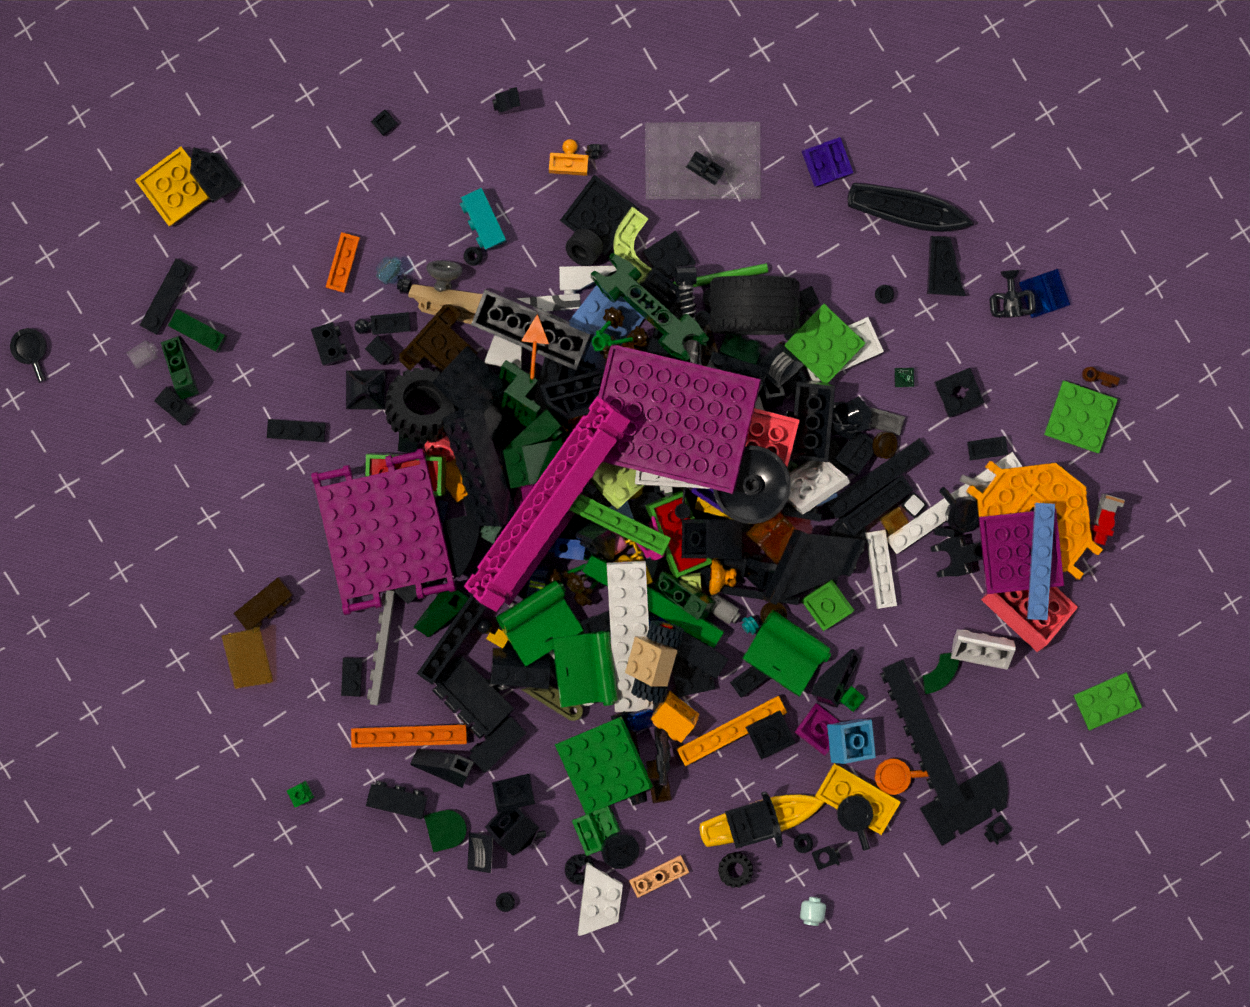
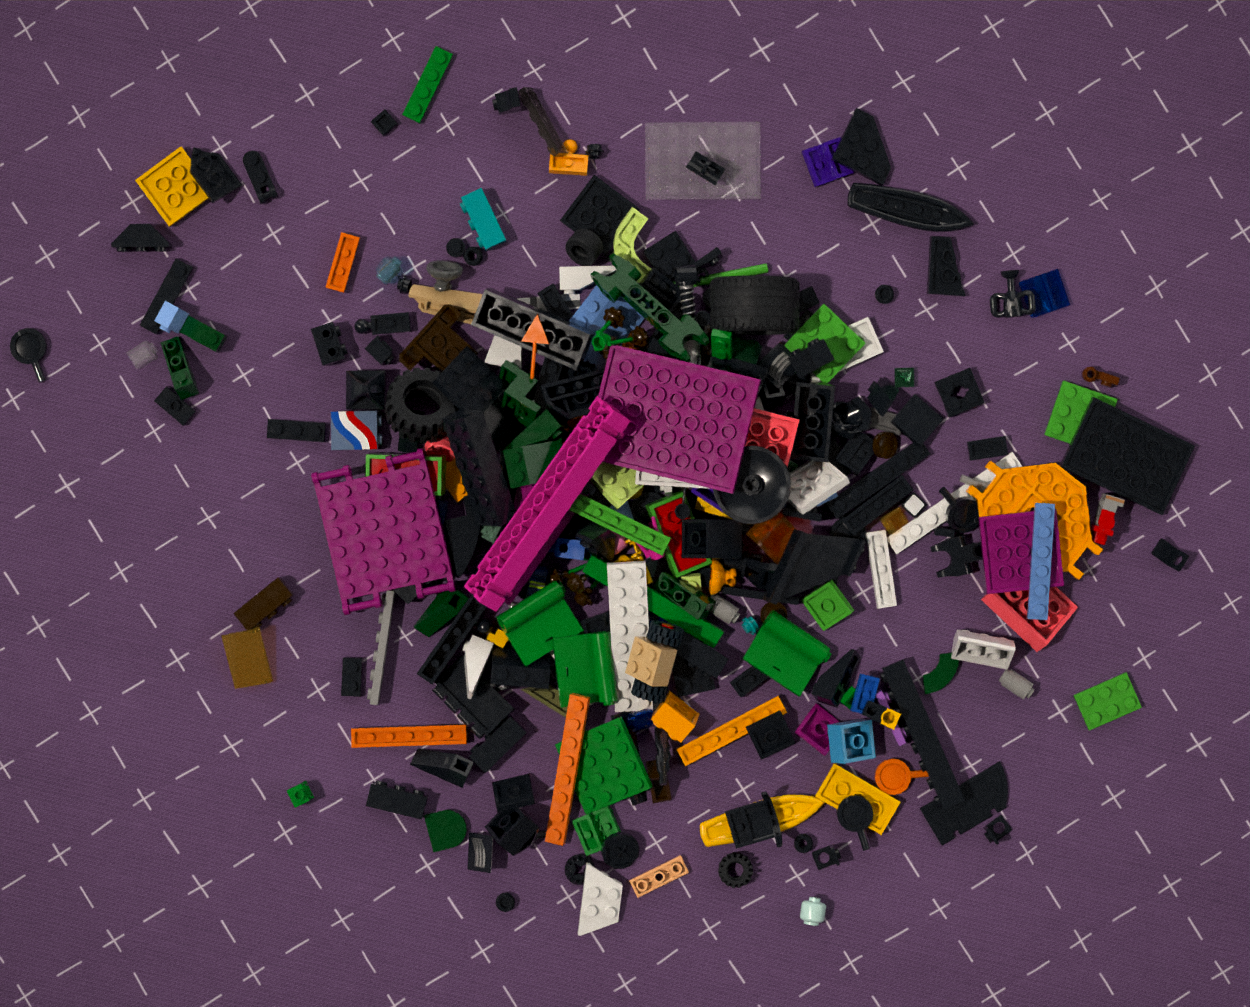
none -> black slope [111,224,172,252]
none -> light blue brick [154,301,189,333]
none -> black plate [243,151,279,204]
none -> panel [331,411,382,450]
none -> green plate [402,46,453,124]
none -> black plate [446,238,465,257]
none -> white slope [462,635,494,699]
none -> clear smoke plate [518,87,568,157]
none -> black plate [537,283,573,320]
none -> orange plate [545,693,590,846]
none -> black plate [692,247,723,283]
none -> green plate [711,329,733,360]
none -> black brick [788,338,835,379]
none -> black plate [831,108,891,186]
none -> blue panel [850,673,880,714]
none -> leg [861,700,901,730]
none -> black slope [867,377,899,417]
none -> medium lavender plate [875,690,907,746]
none -> black tile [891,394,943,447]
none -> light grey head [999,669,1035,699]
none -> black plate [1060,397,1195,515]
none -> black bracket [1151,538,1190,572]

